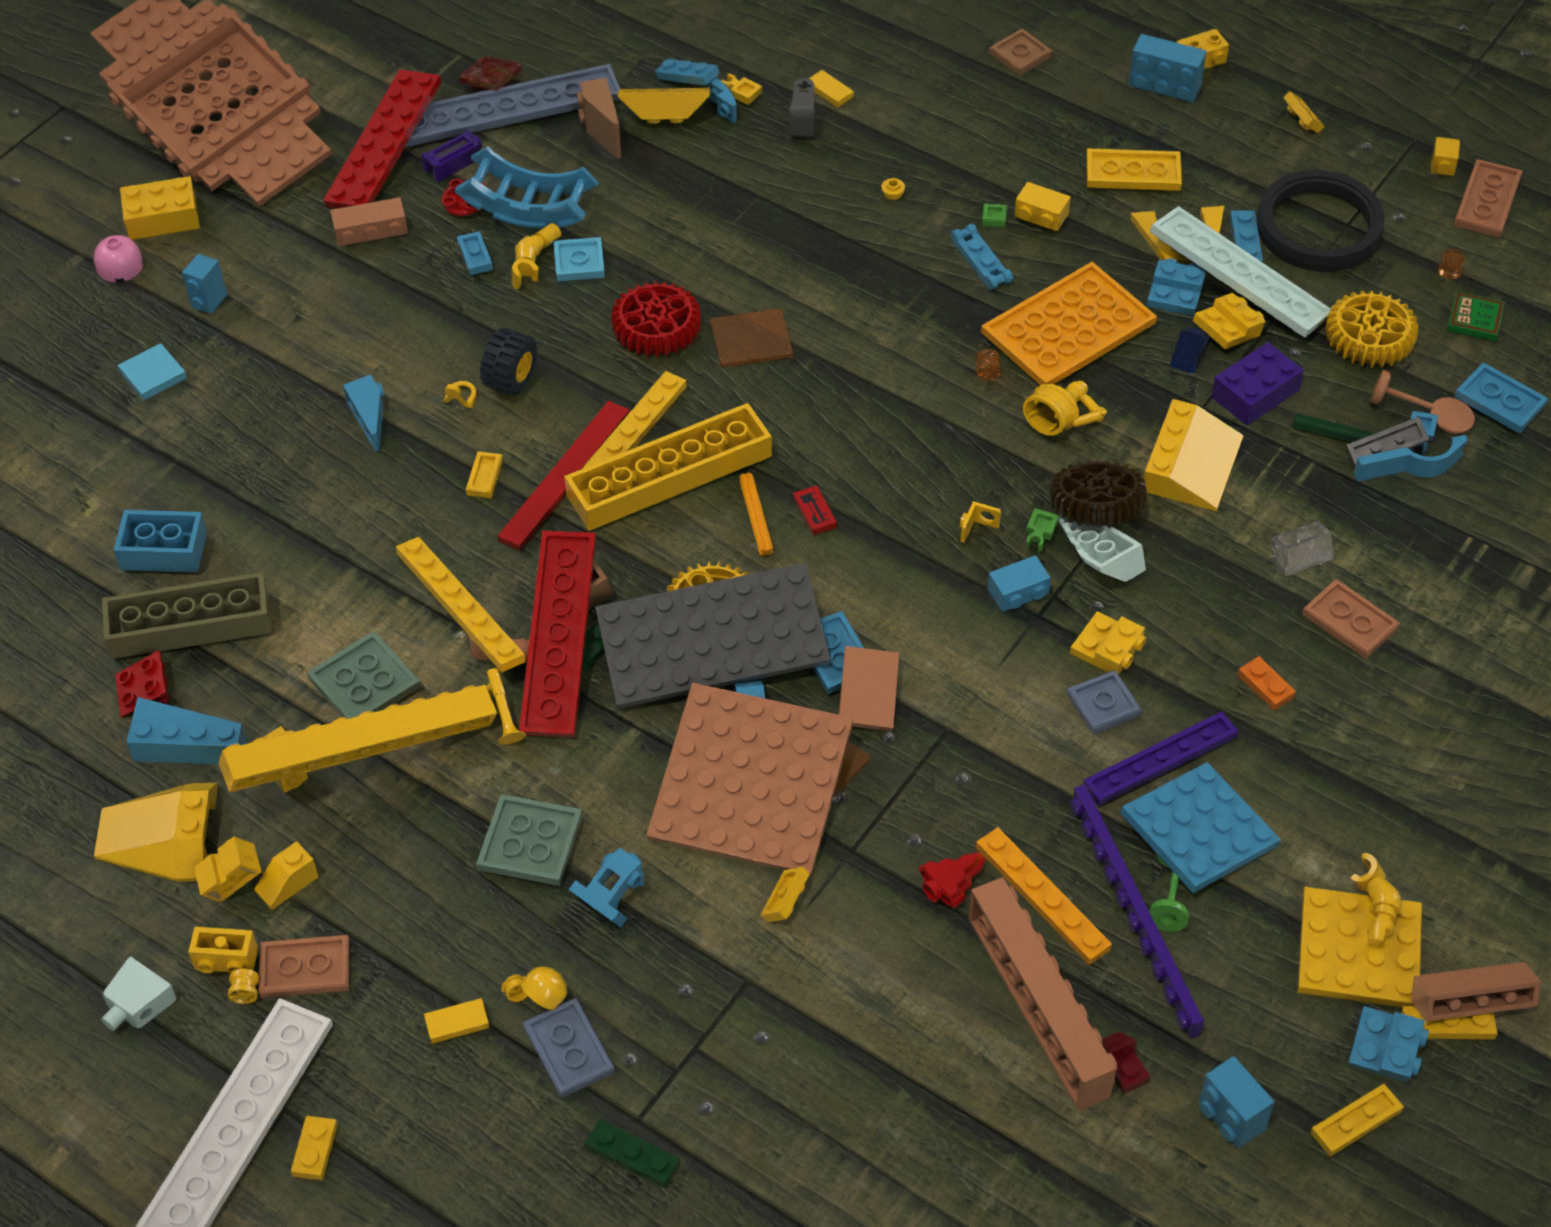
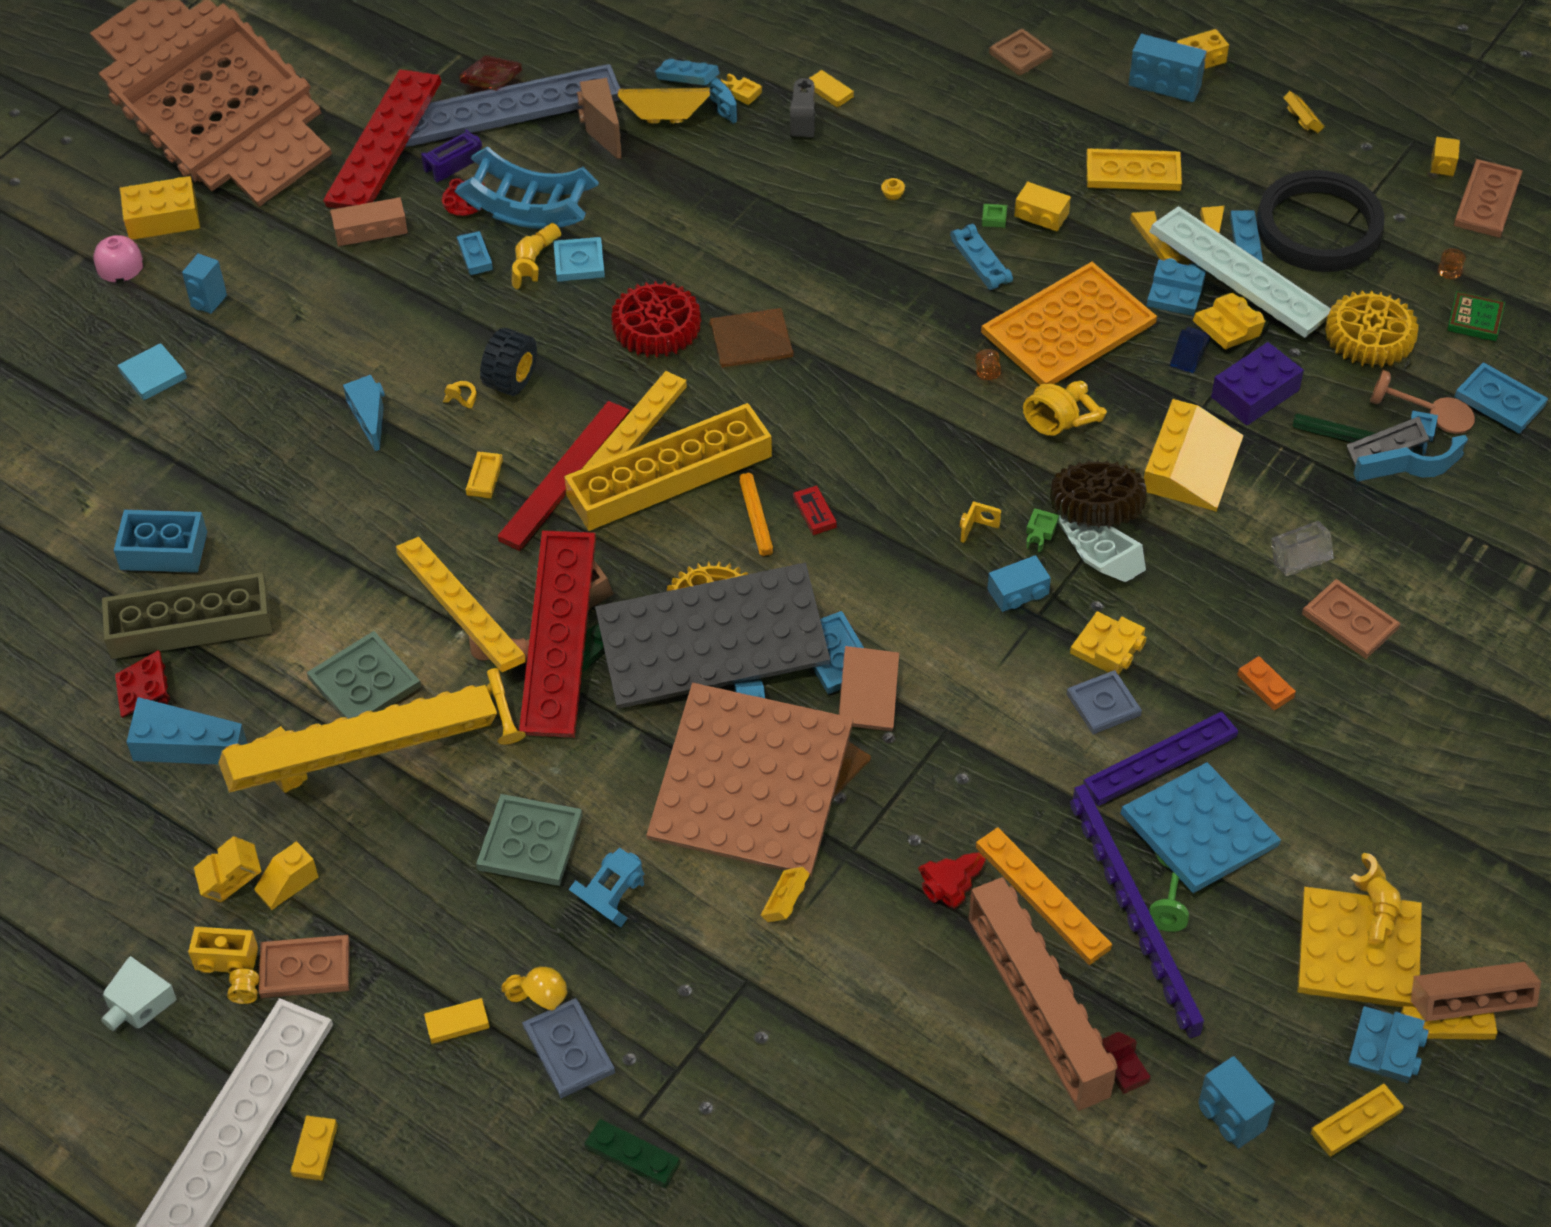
yellow wedge [94,783,218,882] -> none

